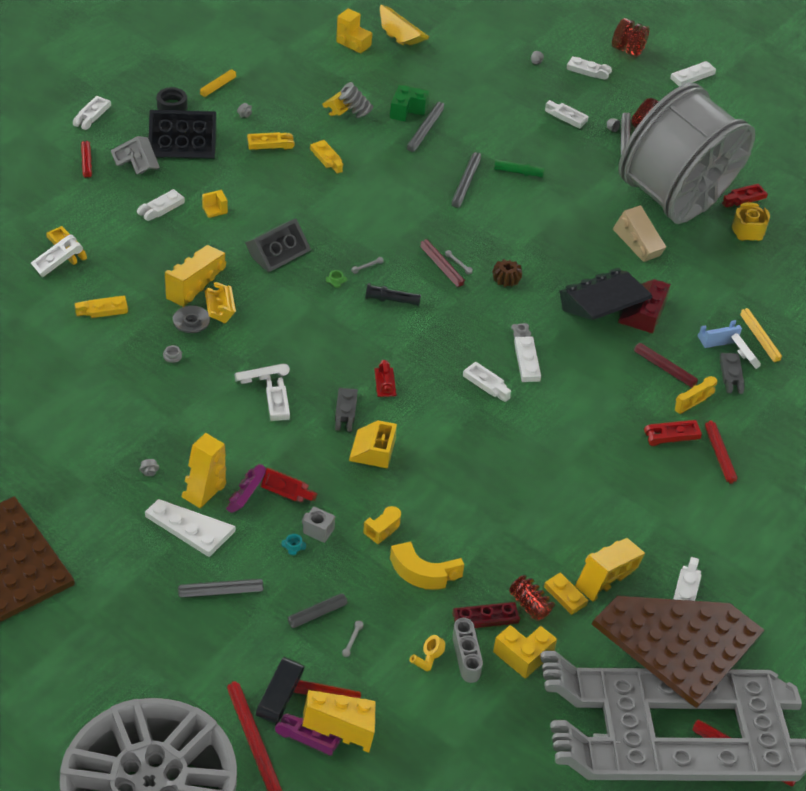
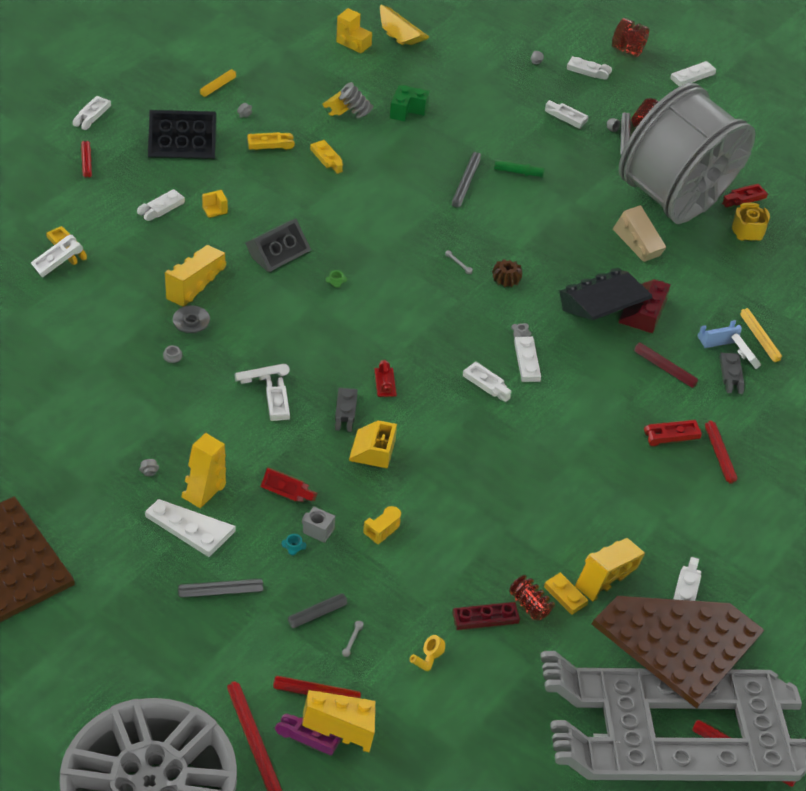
yellow hinge [75,295,128,318] -> none
light grey panel [111,136,160,175] -> none
black tyre [156,87,188,111] -> none
yellow hinge [205,282,236,323] -> none
magenta hinge [226,464,266,513] -> none
black beam [255,657,305,725] -> none
light grey hinge [351,257,384,274] -> none
black pin [365,283,421,306] -> none
yellow arch [390,542,464,590] -> none
dark grey axle [407,102,444,152] -> none
axle [420,239,465,287] -> none
light grey beam [453,618,483,683] -> none
yellow brick [493,625,557,679] -> none
yellow hinge [675,376,718,414] -> none

